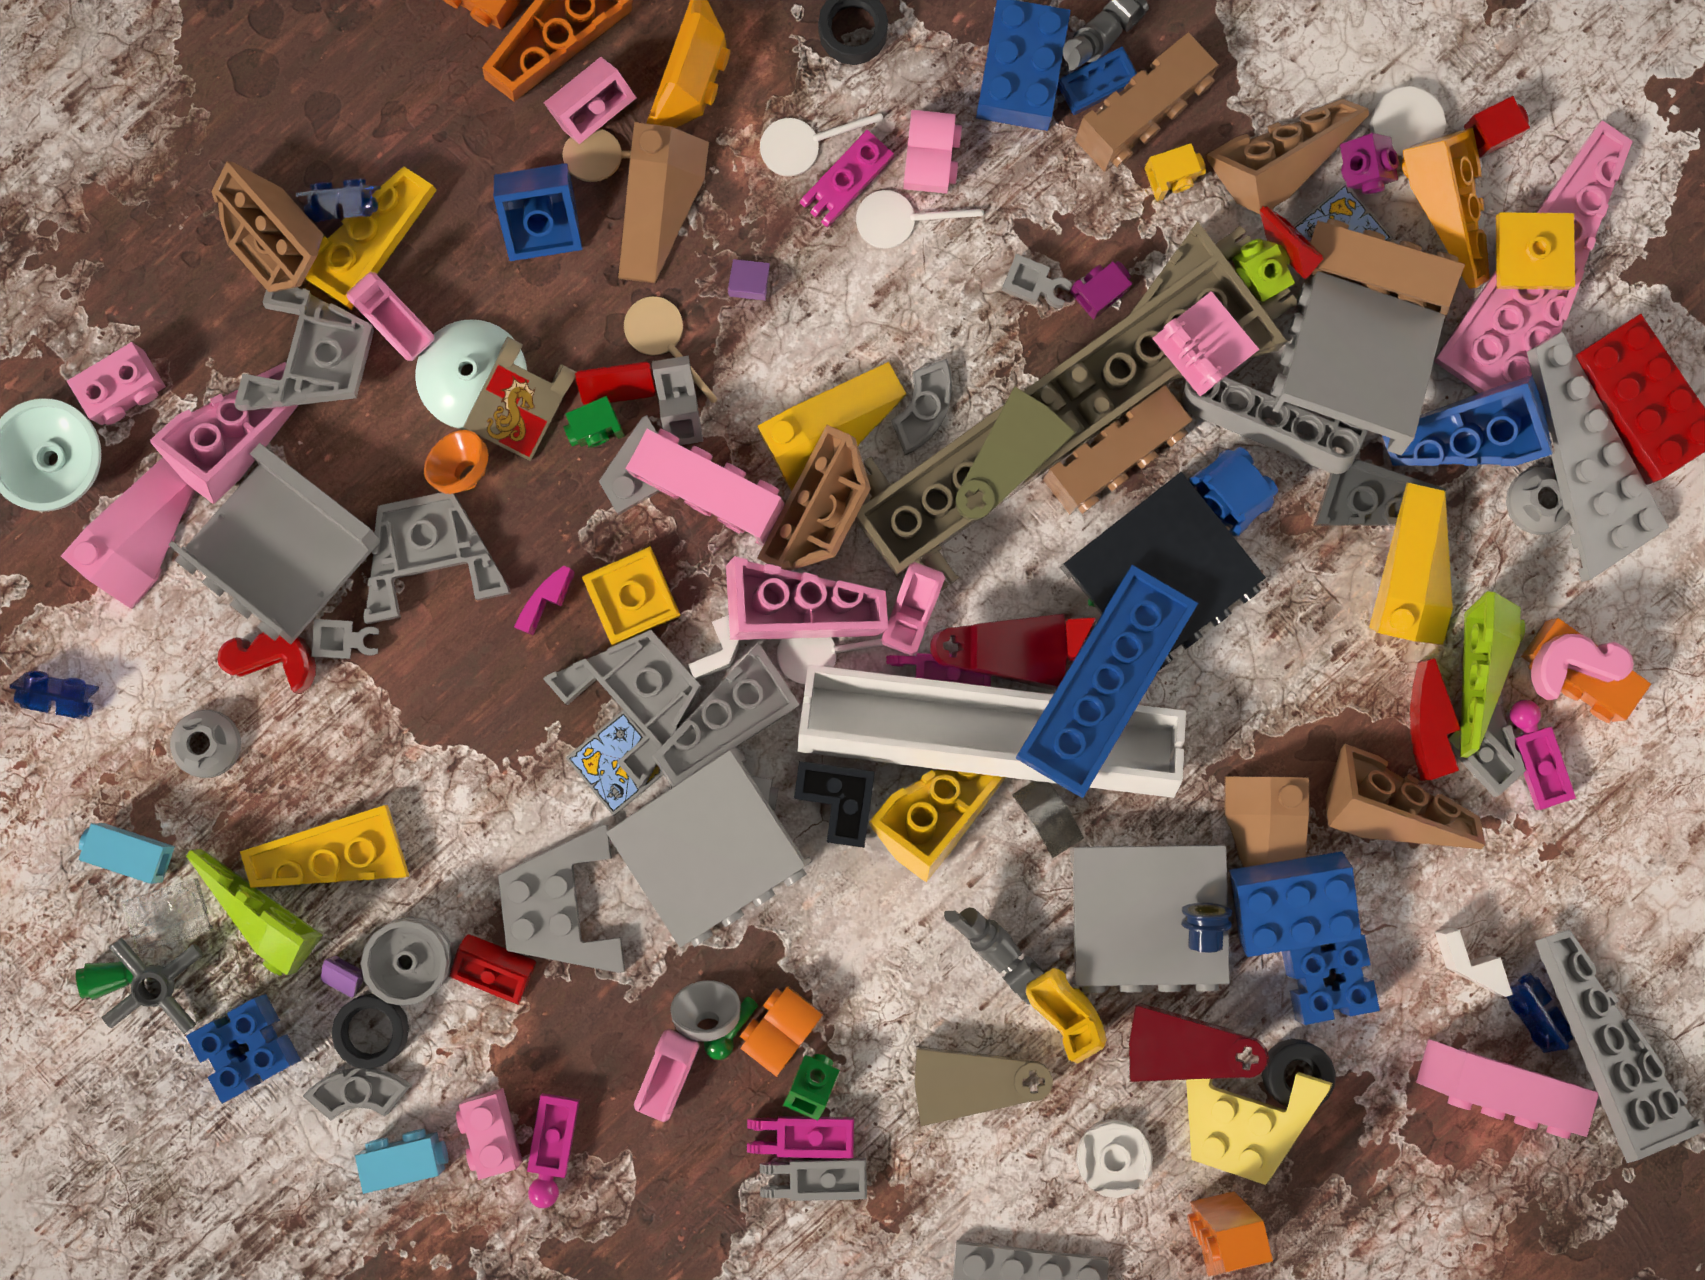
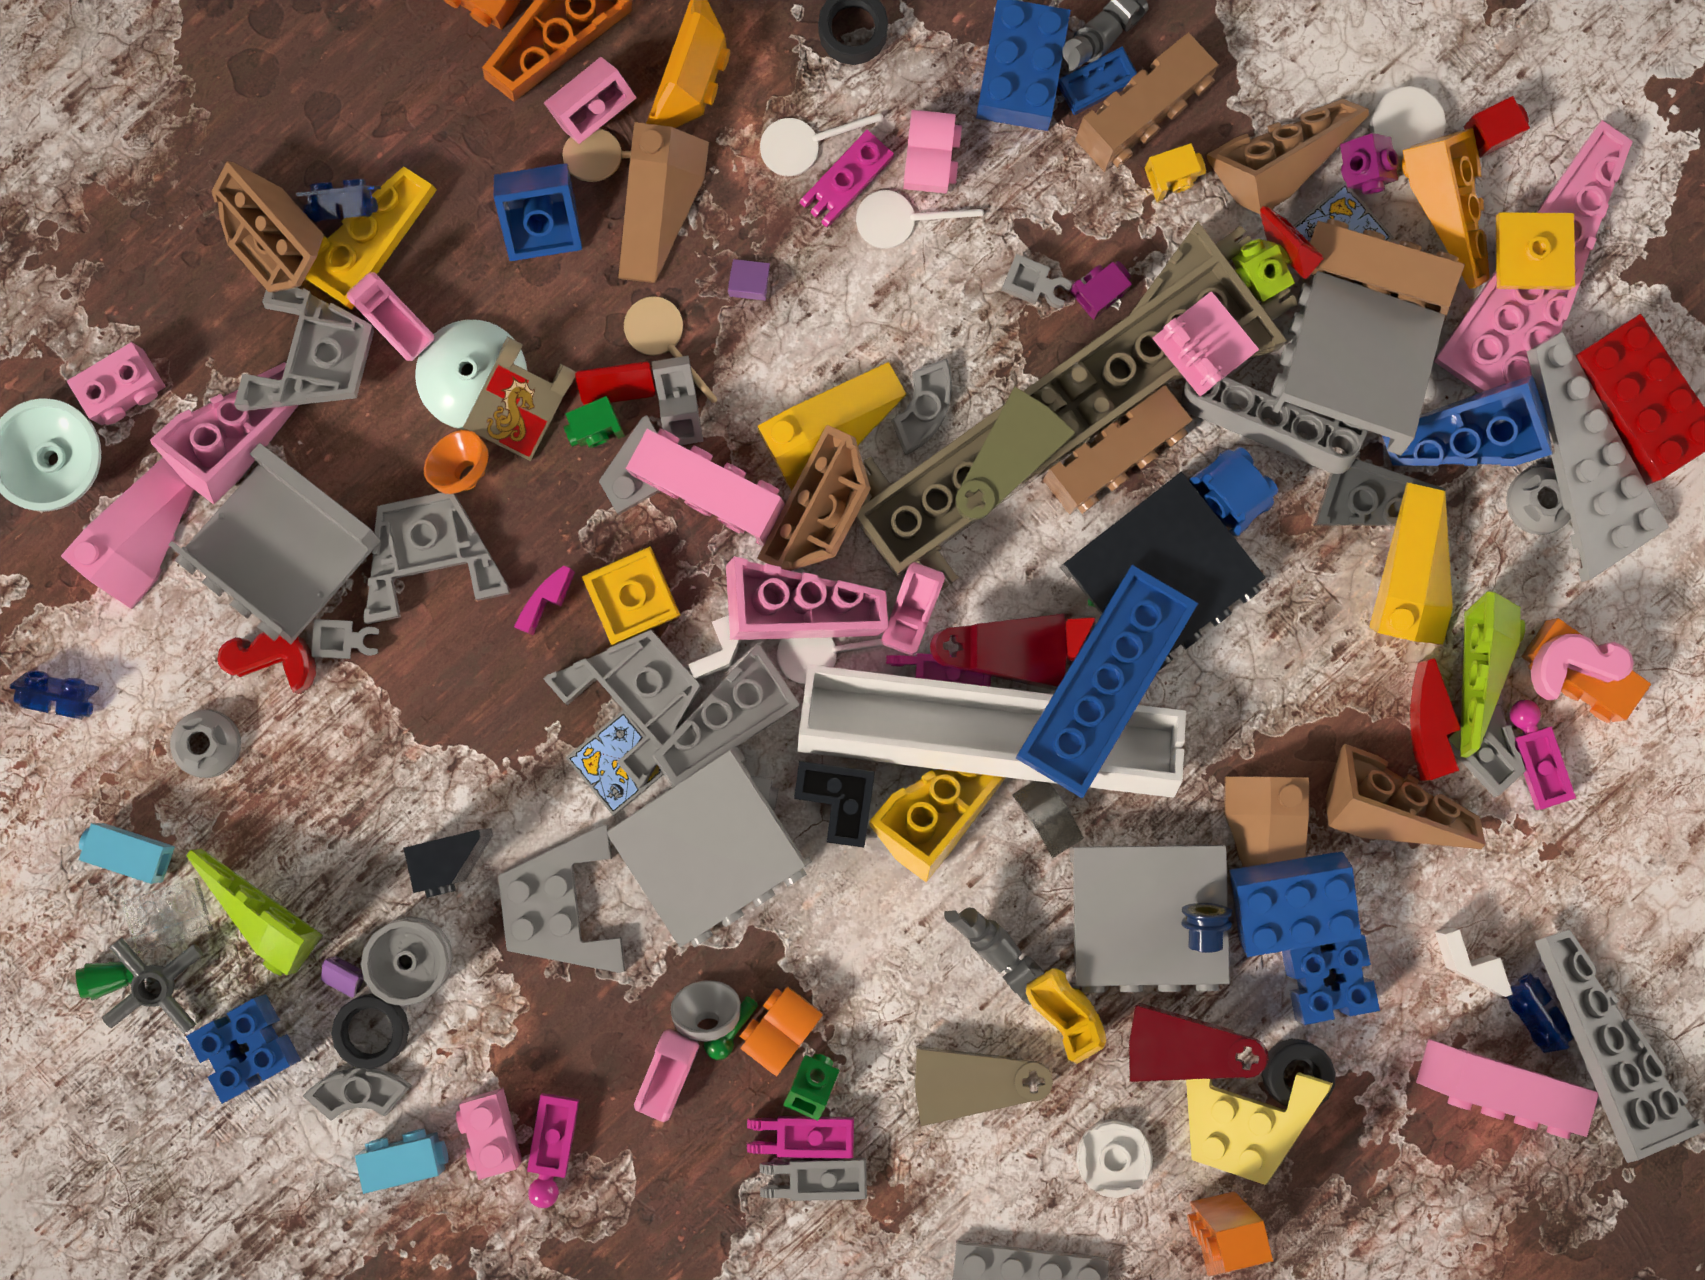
yellow wing [240,805,410,888] -> none
red slope [449,934,536,1005] -> none
none -> black slope [403,828,493,898]

